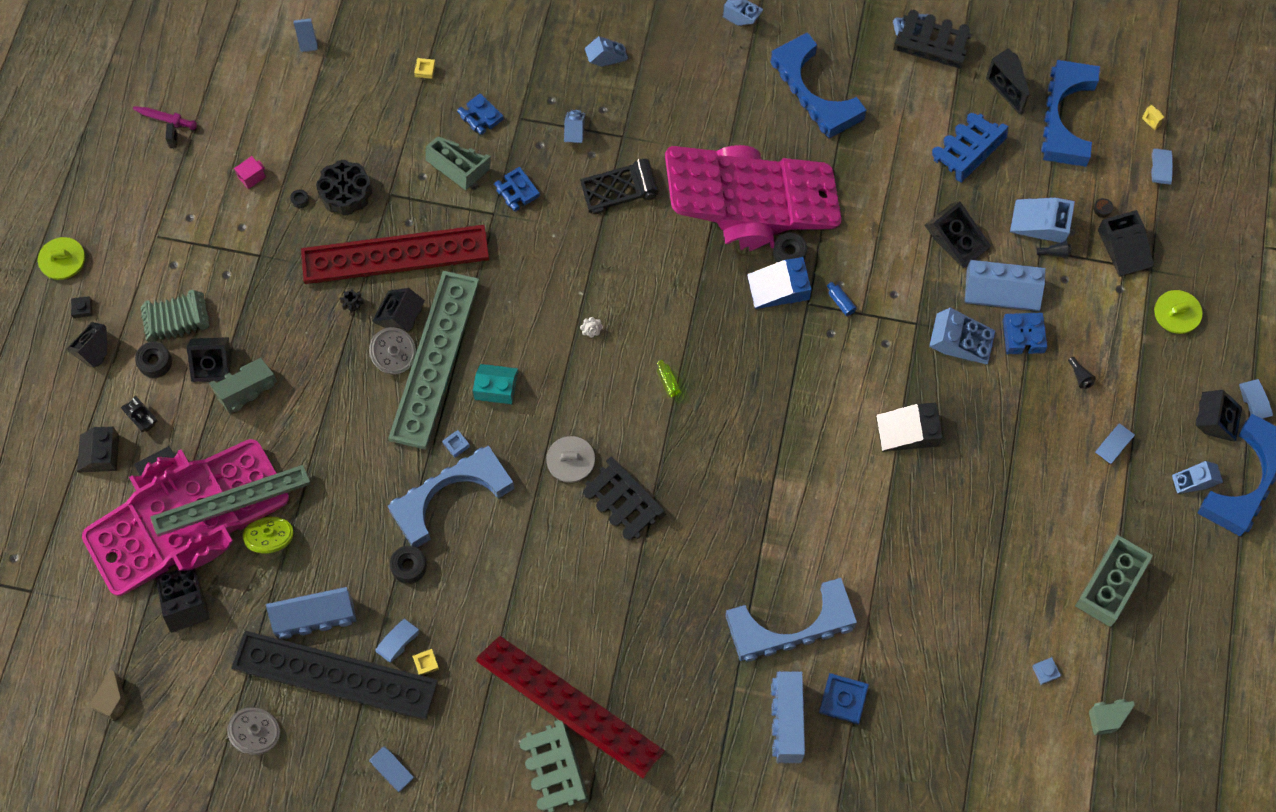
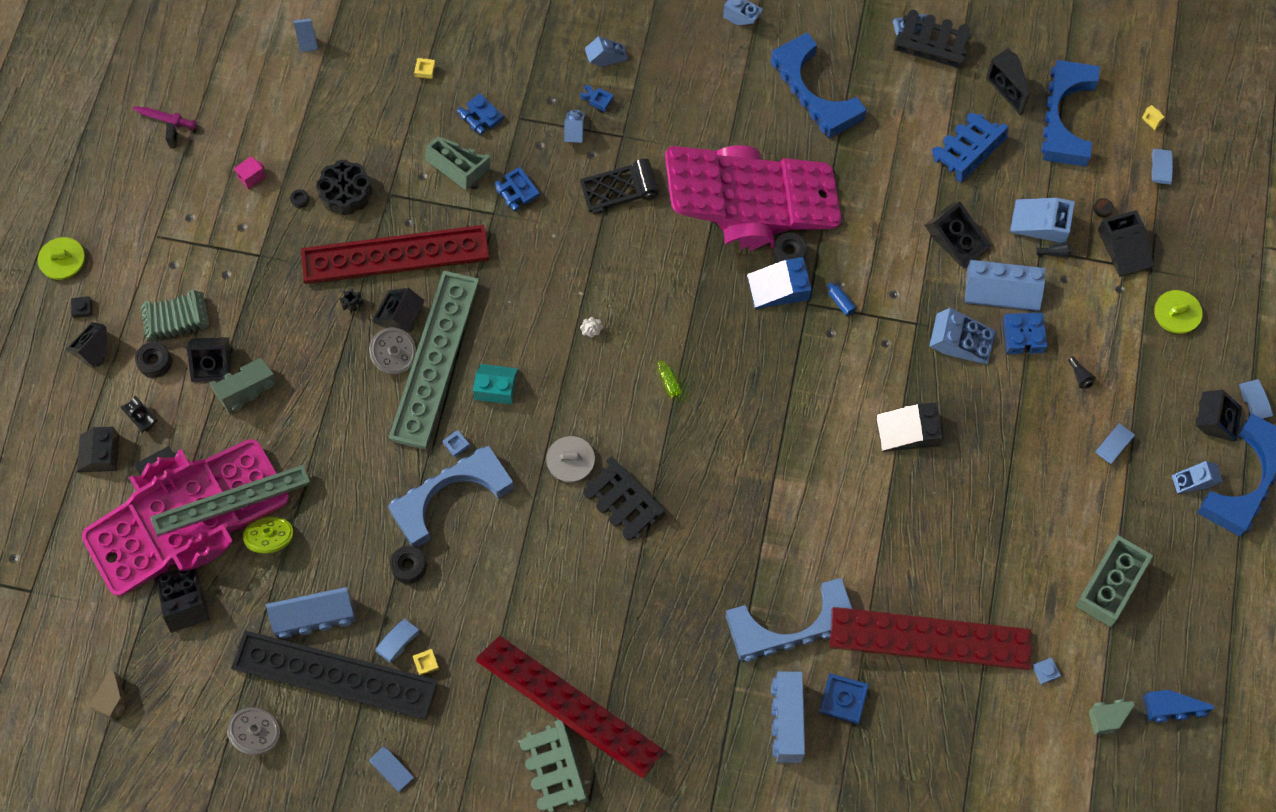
none -> blue plate [580,85,614,112]
none -> dark red plate [830,607,1031,670]
none -> blue slope [1143,690,1214,723]

